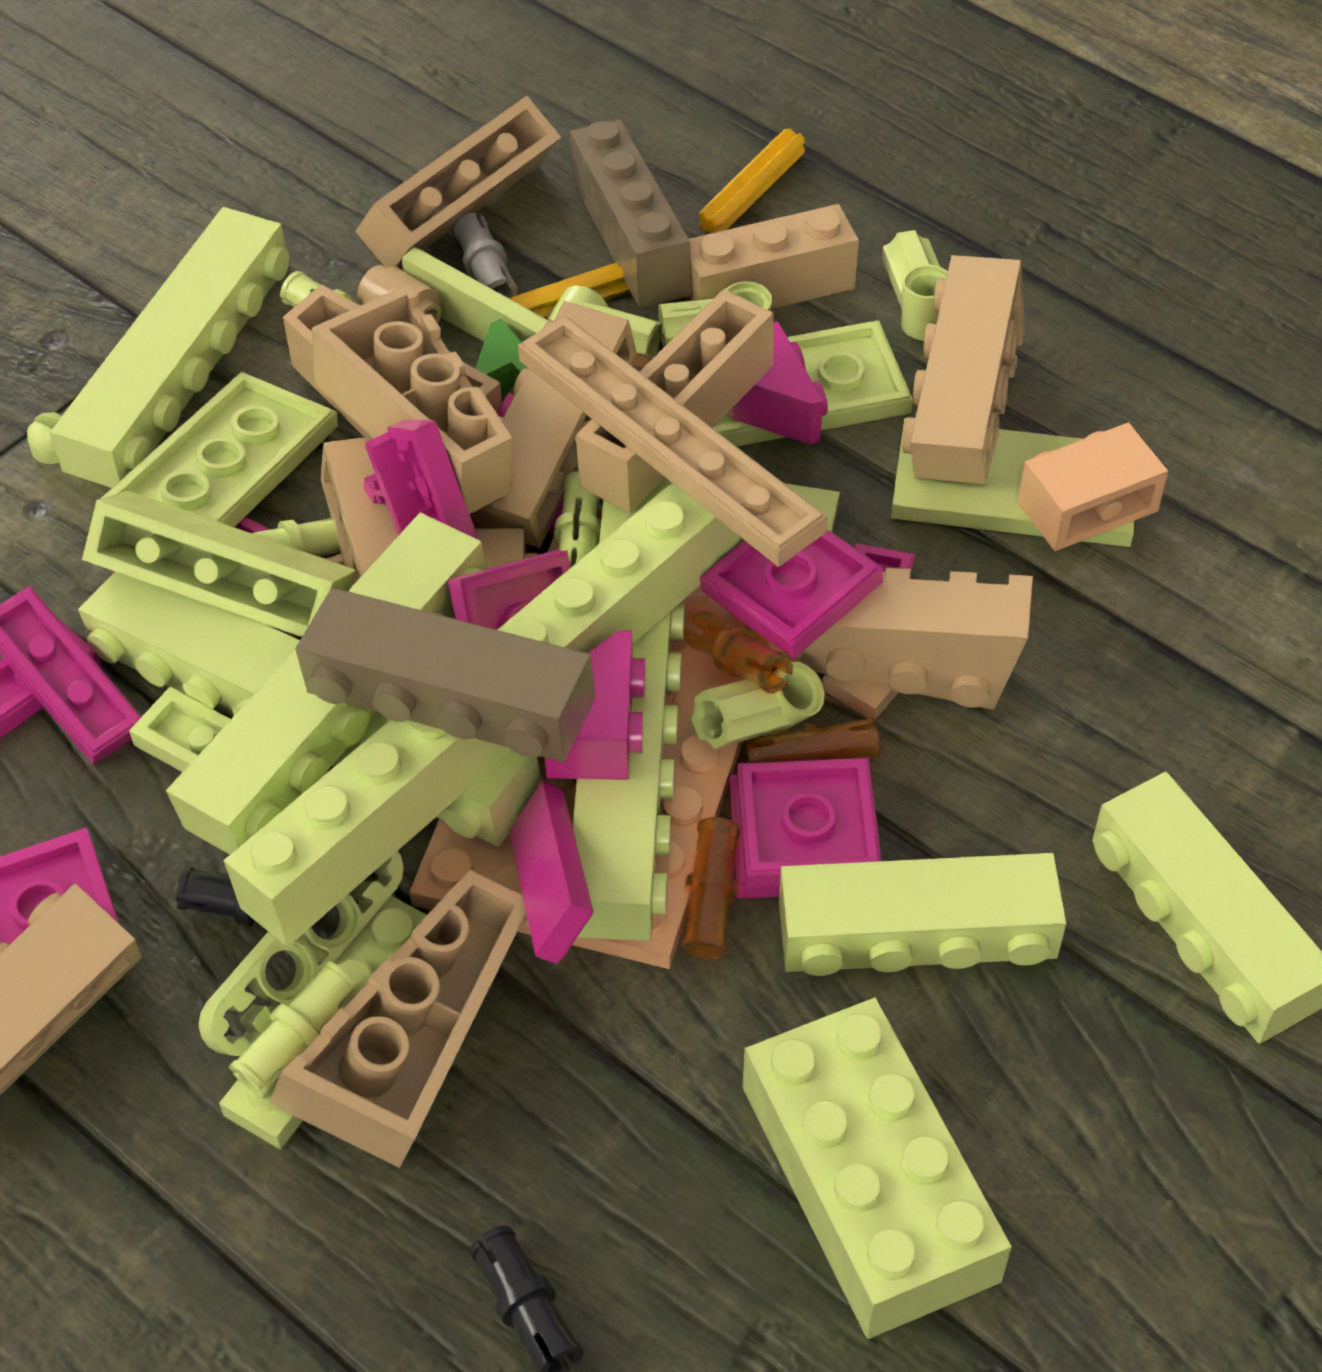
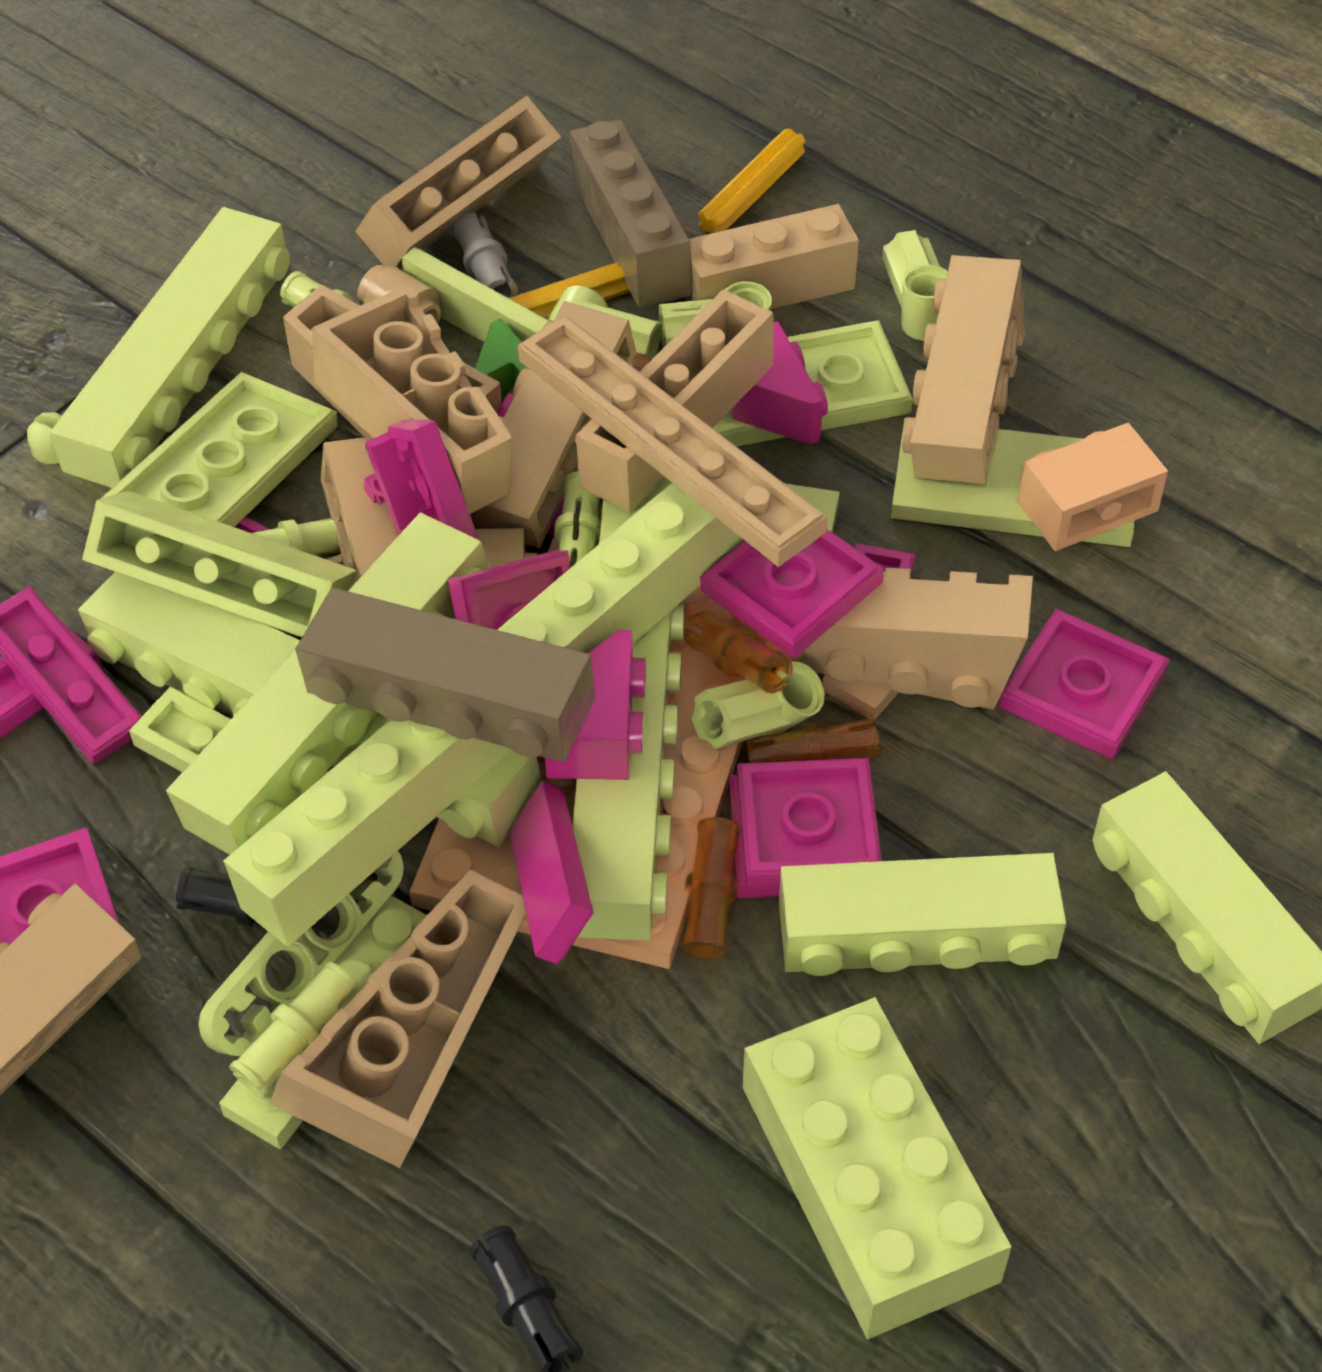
none -> dark pink tile [998,609,1170,761]

